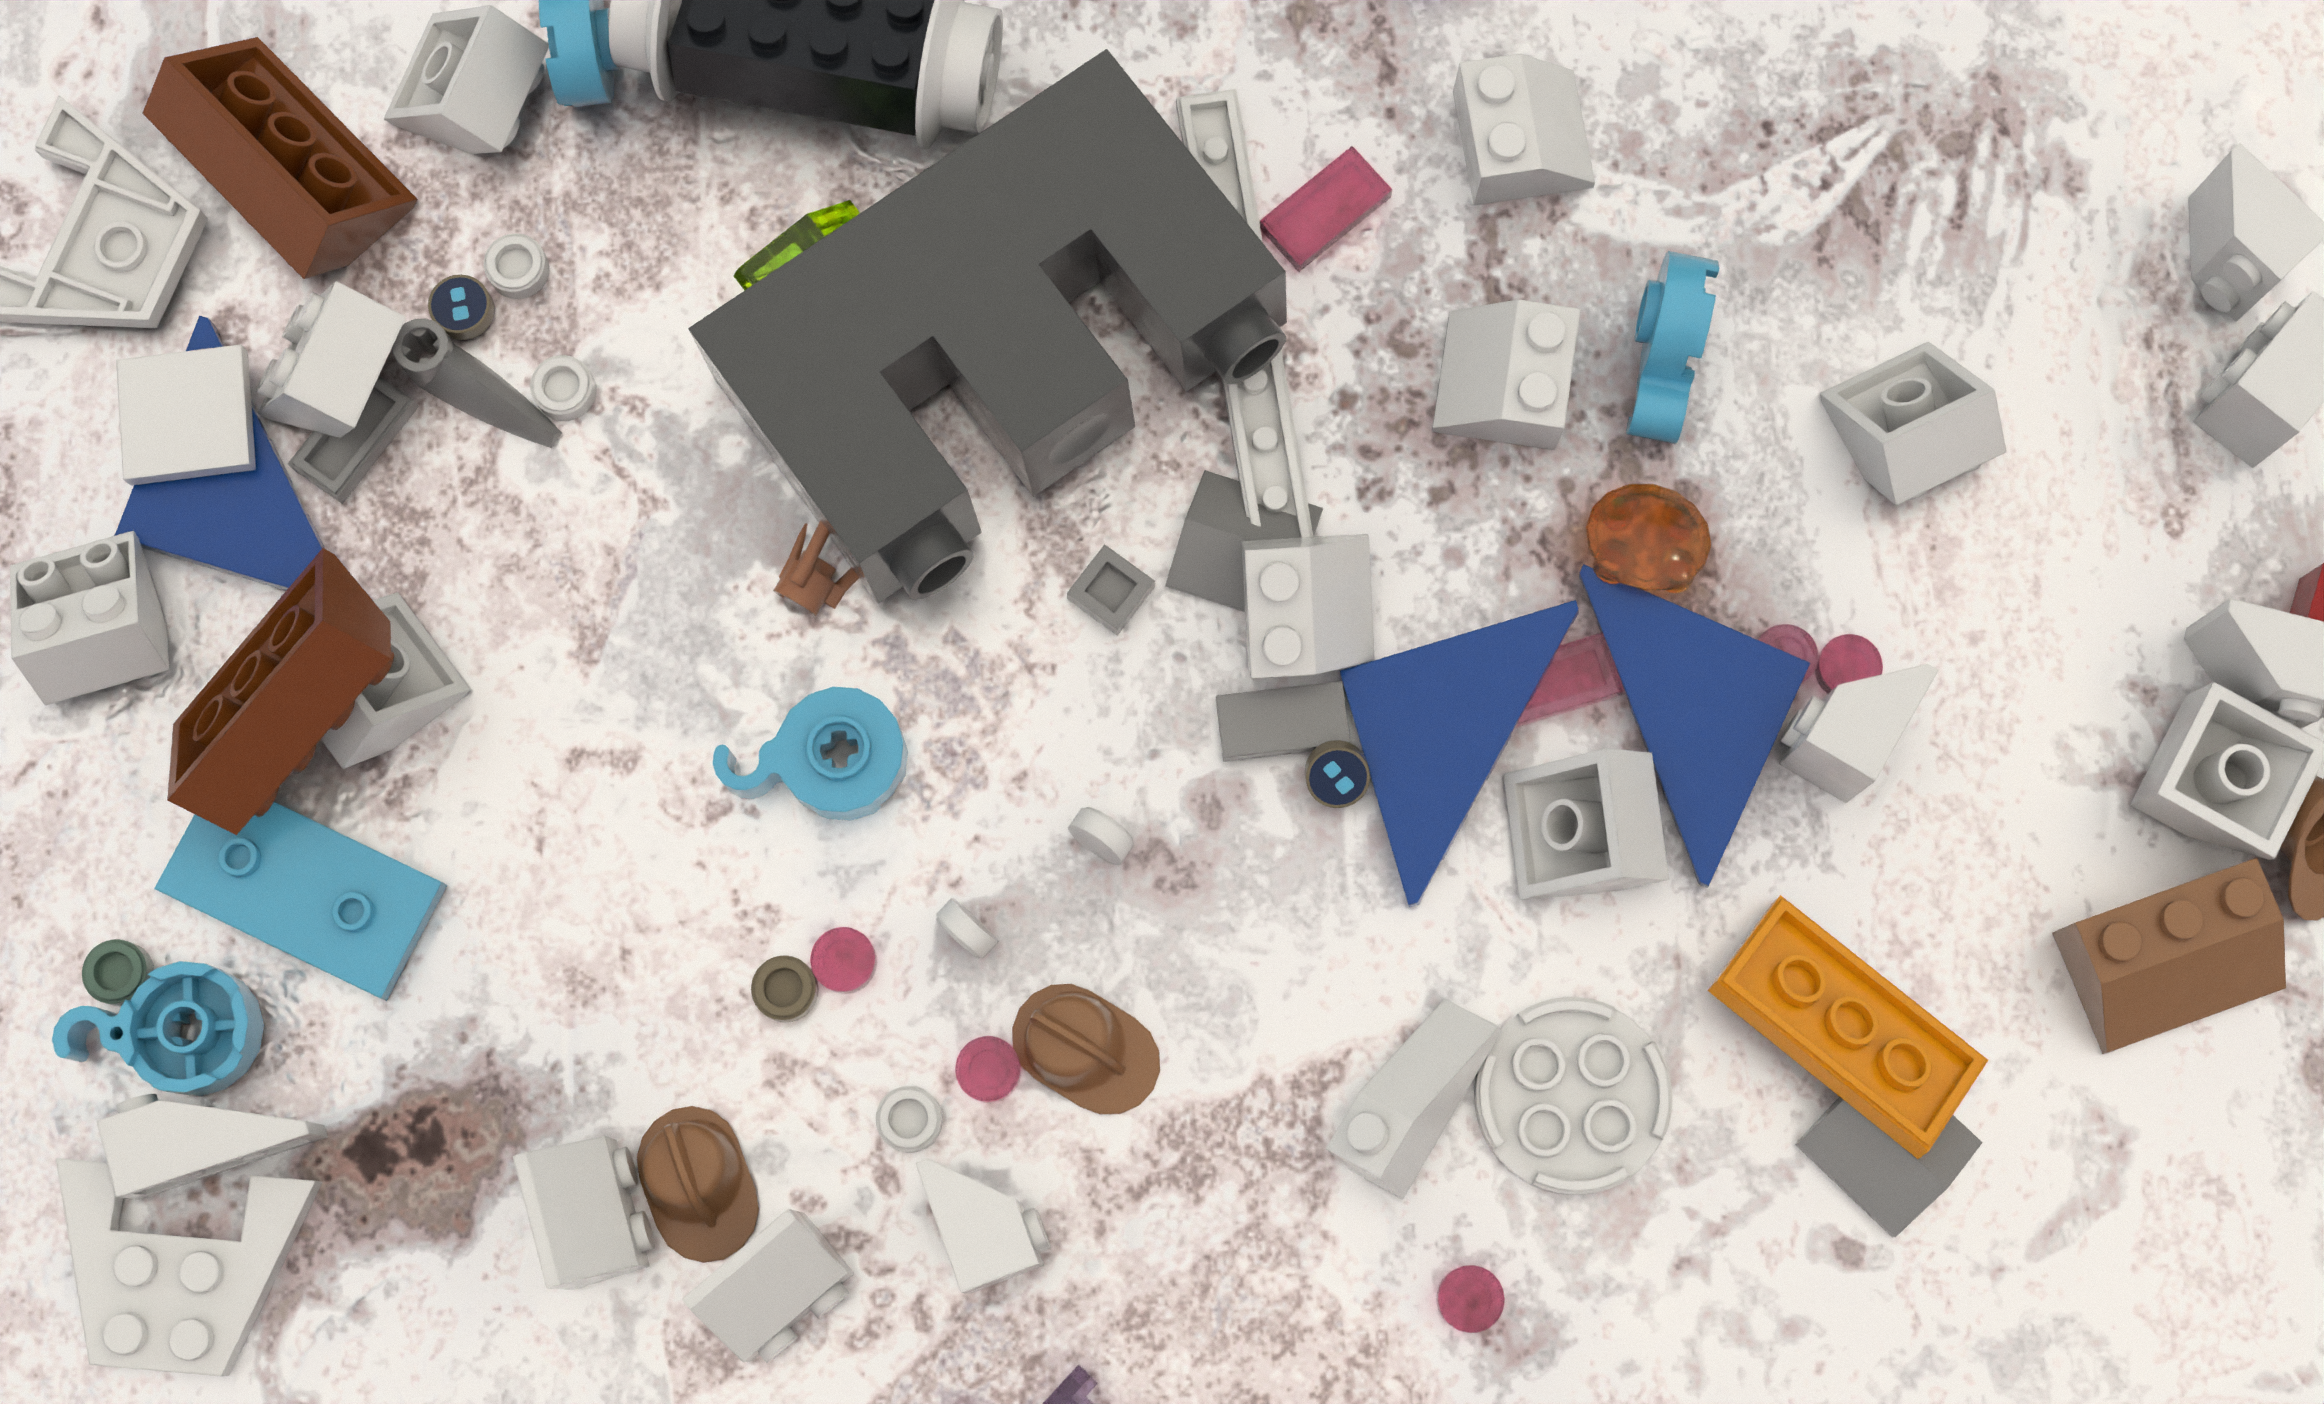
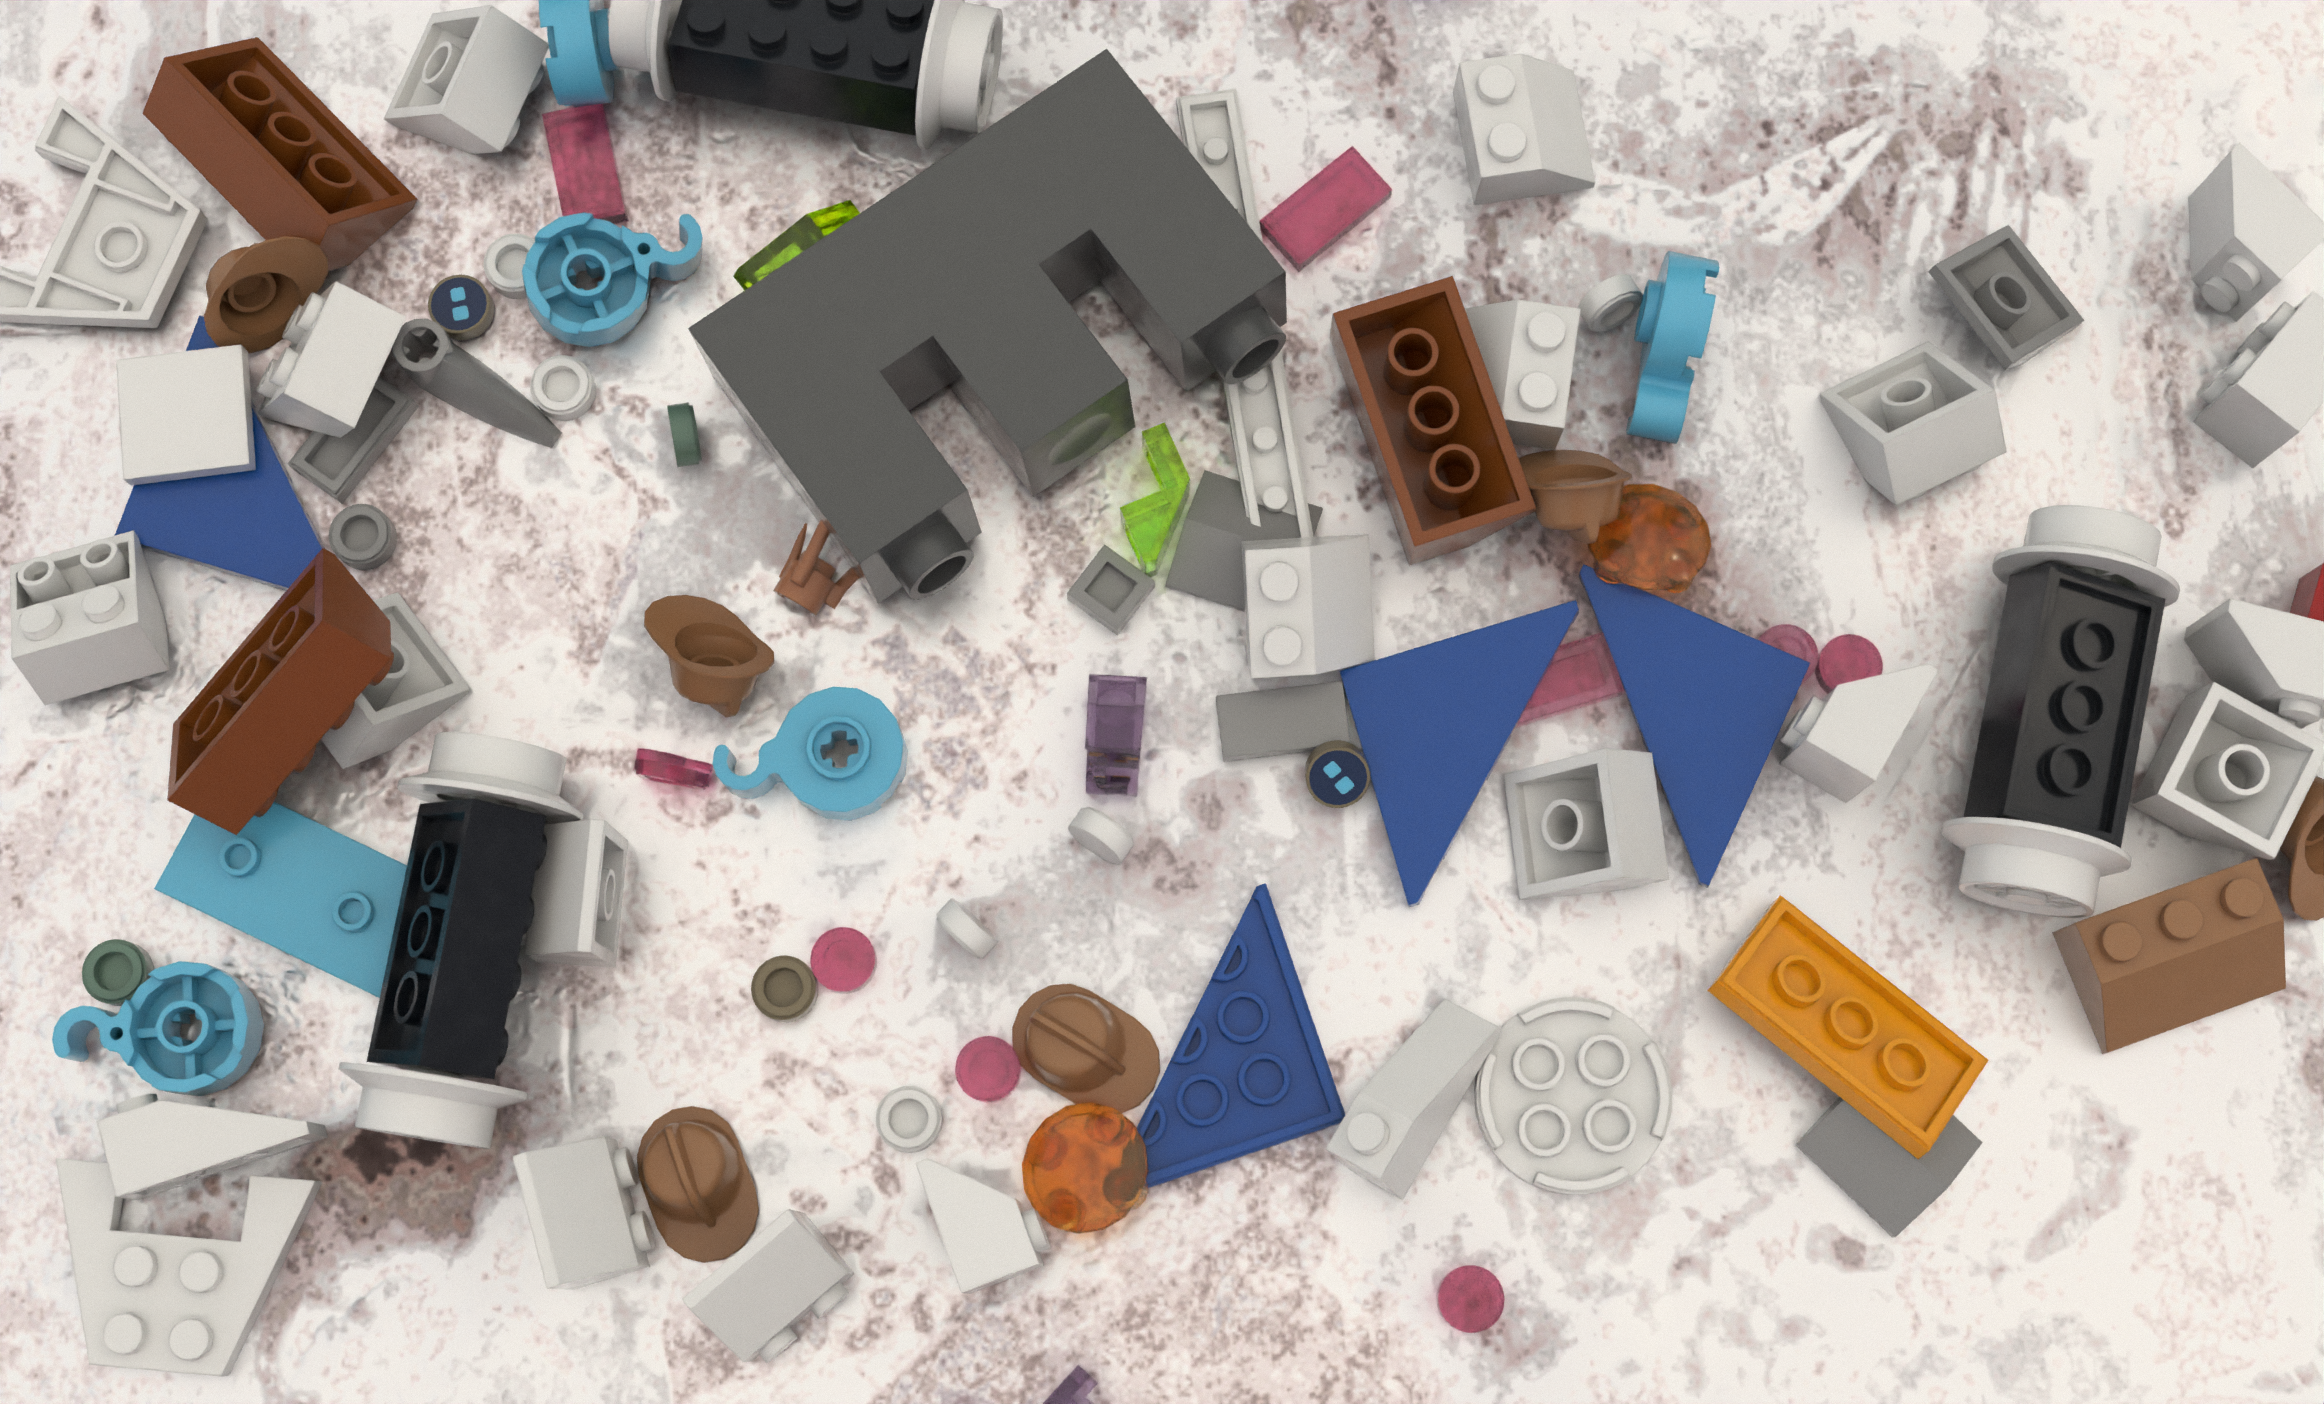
none -> medium nougat piece [204,236,329,353]
none -> light grey tile [329,504,397,570]
none -> black brick [338,732,583,1149]
none -> white slope [521,819,628,967]
none -> medium azure piece [522,212,703,347]
none -> clear pink tile [542,104,629,224]
none -> clear pink tile [633,748,713,790]
none -> medium nougat piece [644,595,774,717]
none -> sand green tile [667,402,702,467]
none -> clear orange dish [1022,1102,1149,1234]
none -> clear purple leg [1085,674,1148,797]
none -> blue tile [1105,883,1345,1202]
none -> clear neon green slope [1120,422,1190,577]
none -> dark orange slope [1329,276,1536,566]
none -> medium nougat piece [1518,450,1632,544]
none -> white tile [1578,274,1643,332]
none -> light grey slope [1928,224,2085,370]
none -> black brick [1941,505,2180,918]

